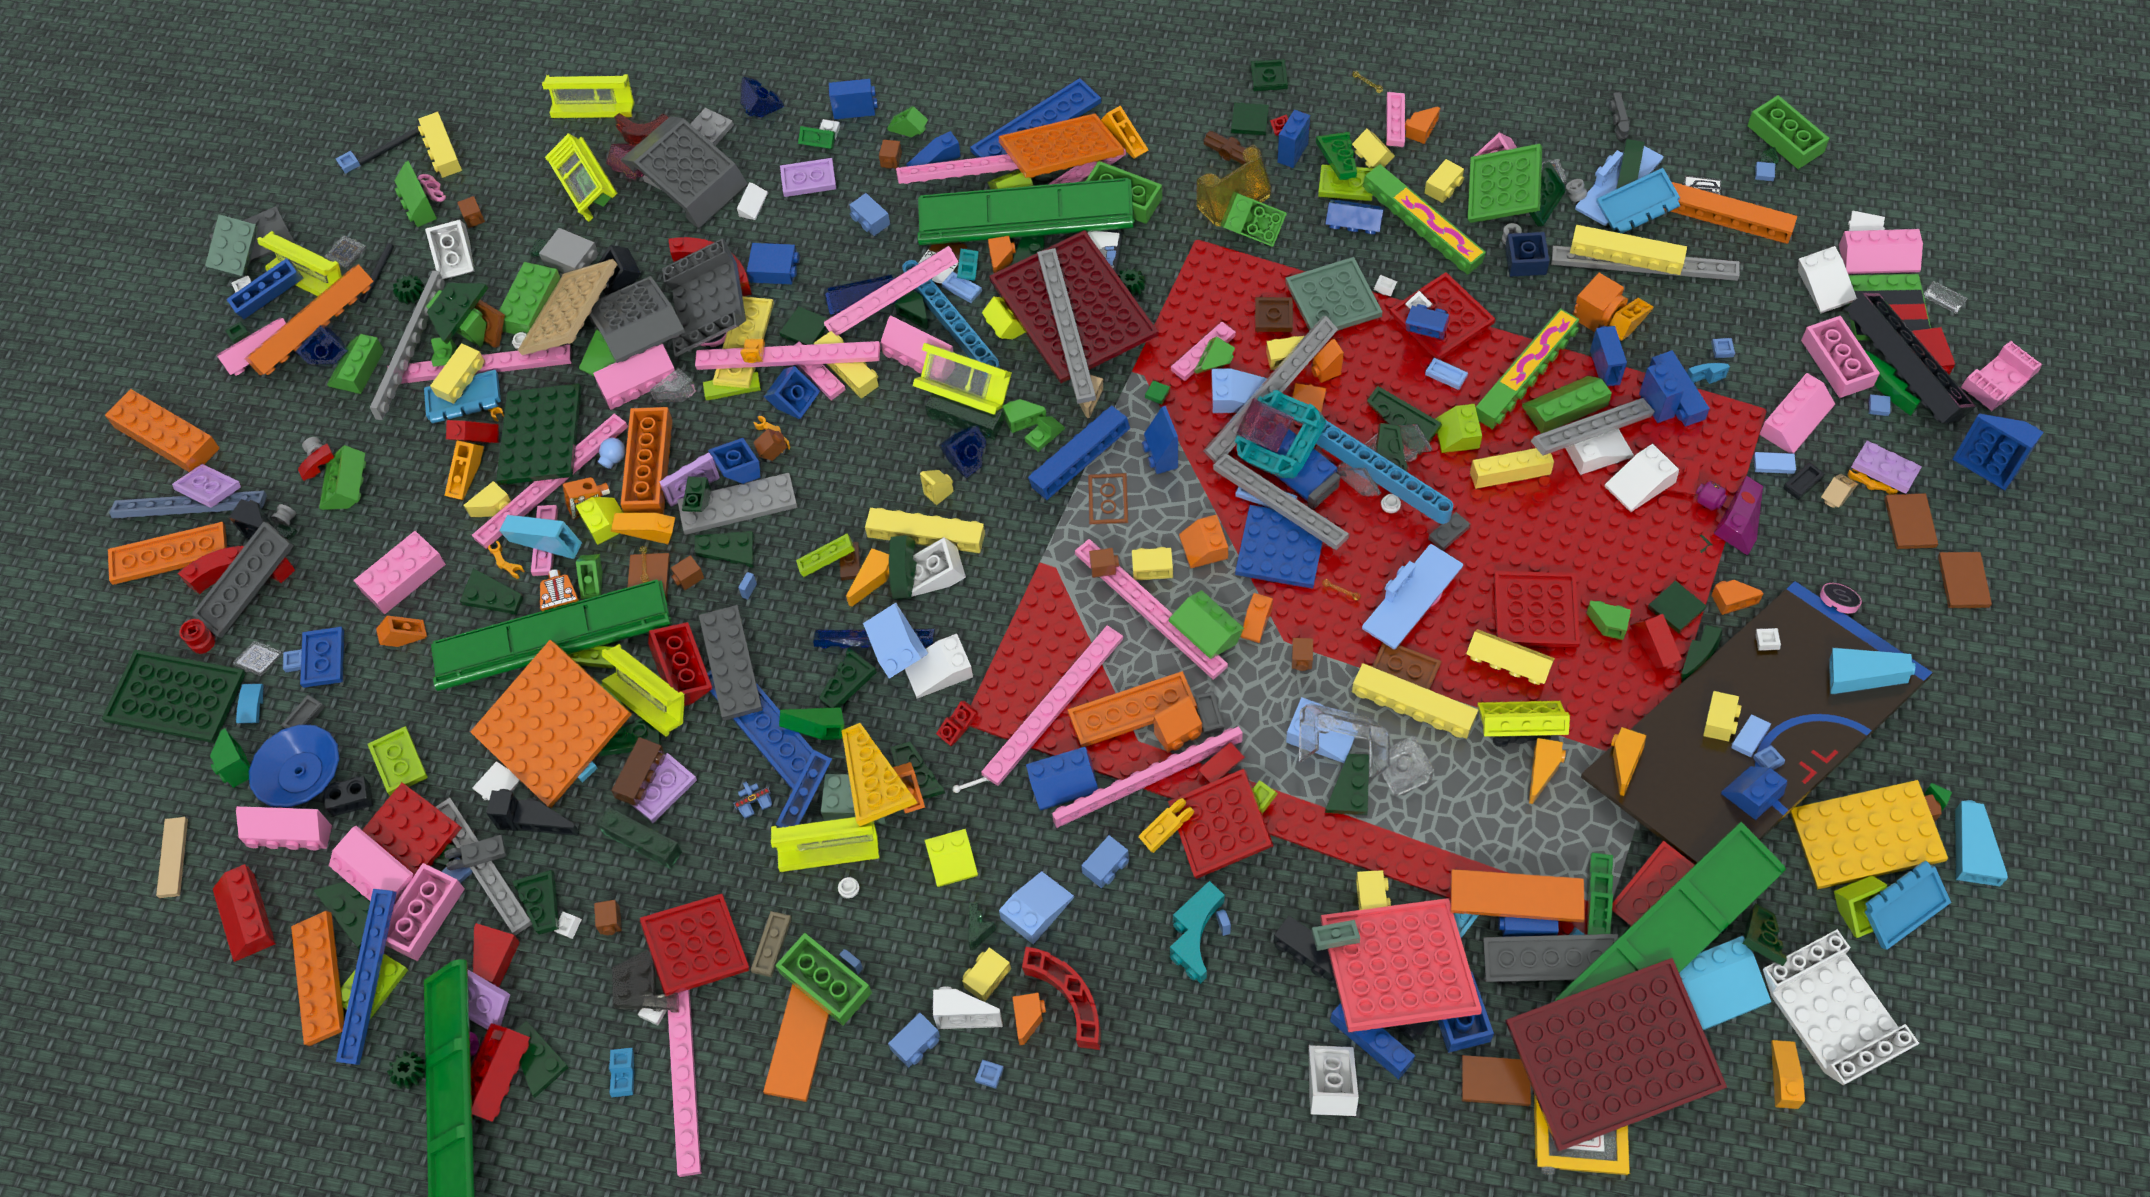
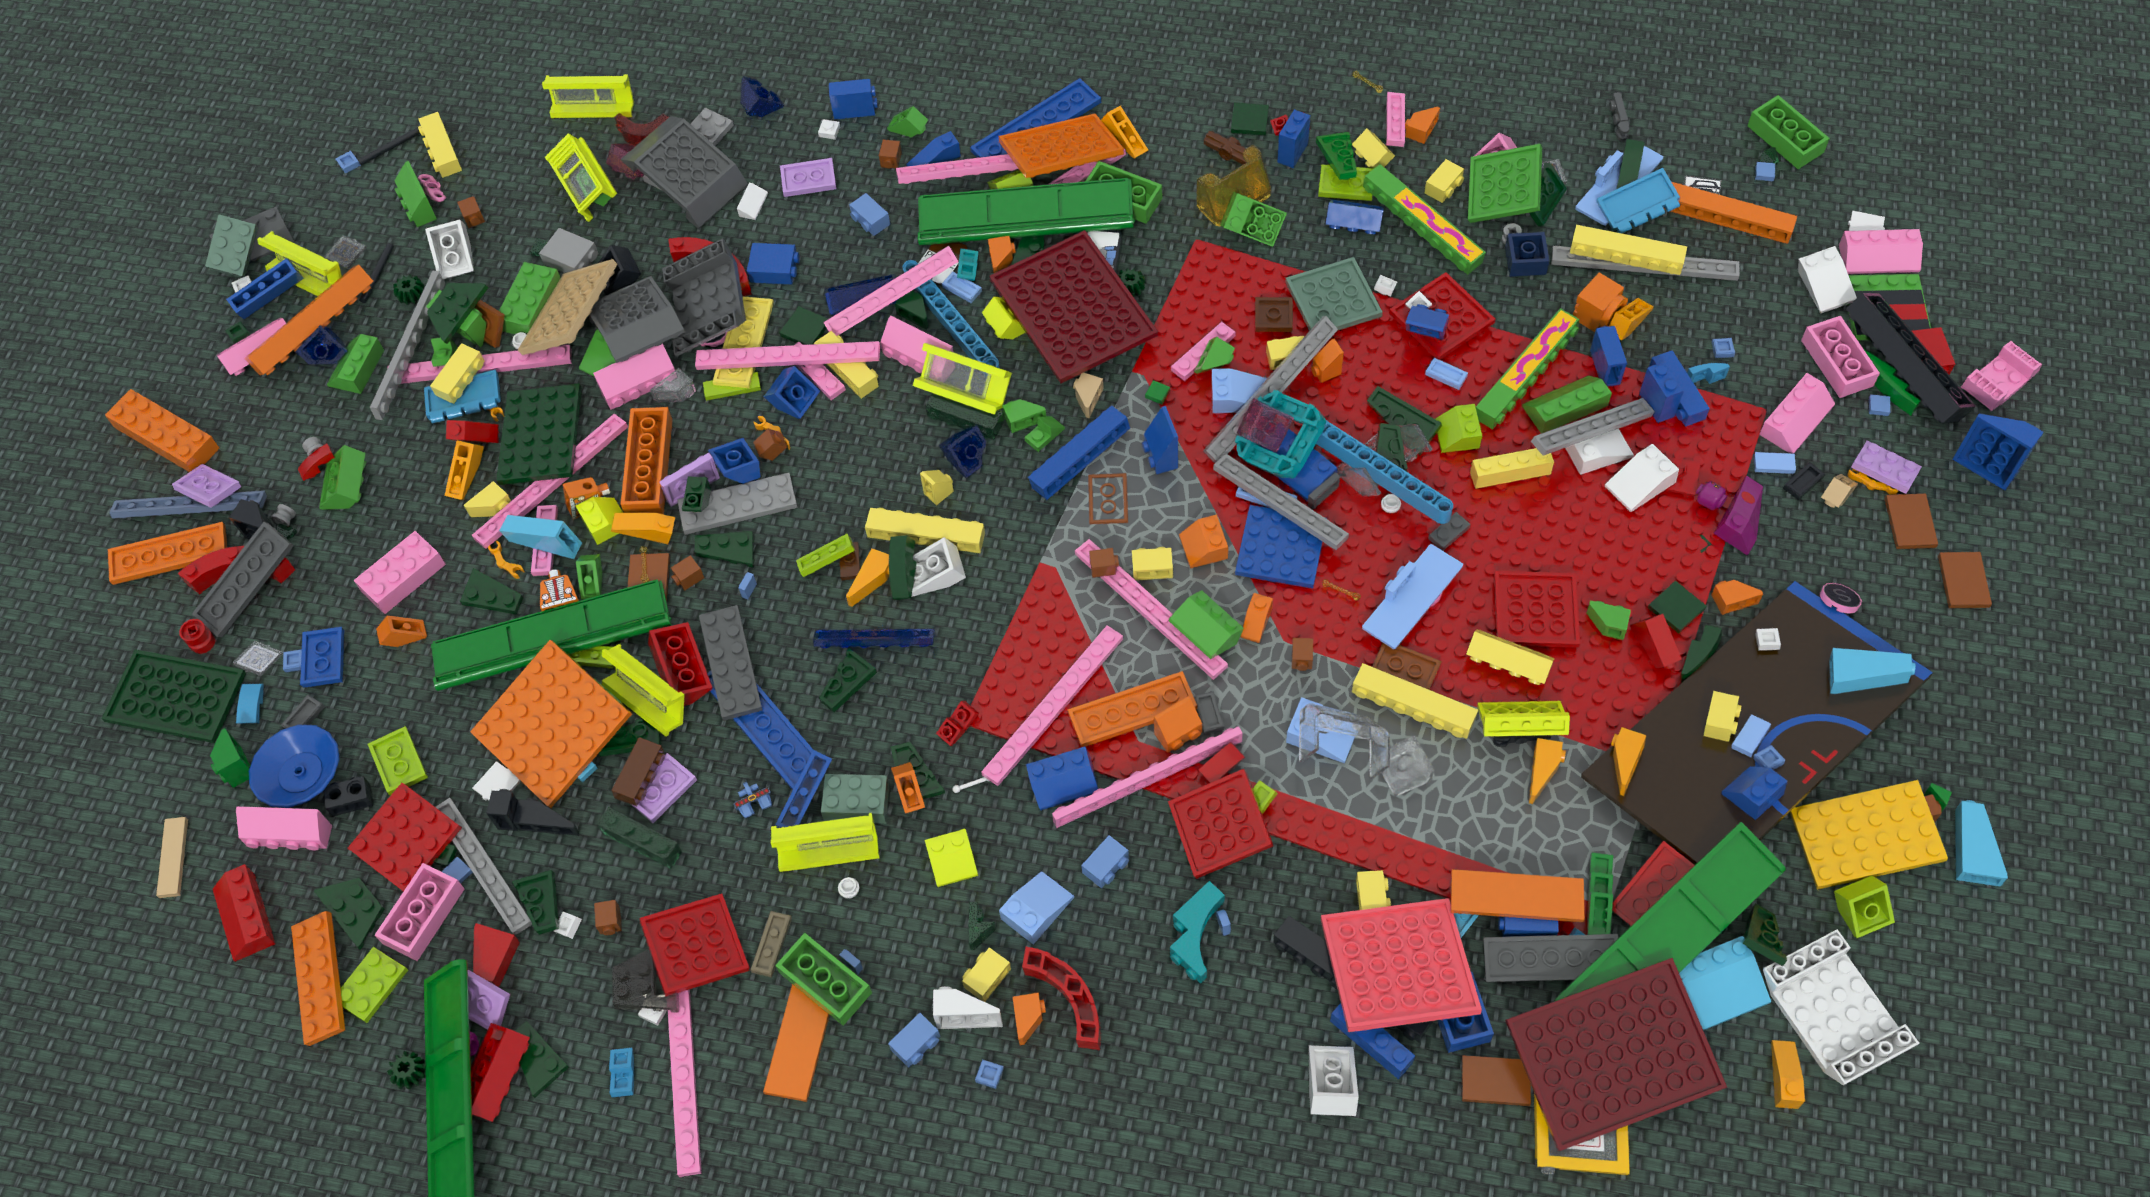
bright pink slope [329,826,413,905] -> none
blue plate [336,889,397,1065] -> none
dark grey hinge [444,835,507,871] -> none
light blue piece [598,438,626,469] -> none
light orange bracket [740,339,765,363] -> none
green slope [779,708,844,740] -> none
green plate [798,126,835,149] -> none
yellow wing [842,723,917,826] -> none
light blue slope [863,603,928,678] -> none
white slope [905,634,973,698] -> none
light grey plate [1037,248,1096,404] -> none
yellow hinge [1139,798,1194,853] -> none
dark green tile [1250,59,1288,91] -> none
orange piece [1292,383,1326,412] -> none
sand green plate [1312,920,1360,951] -> none
dark green wing [1325,753,1369,815] -> none
light grey wheel [1566,179,1587,202] -> none
dark azure hinge [1865,861,1951,950] -> none
clear tile [1924,281,1968,314] -> none

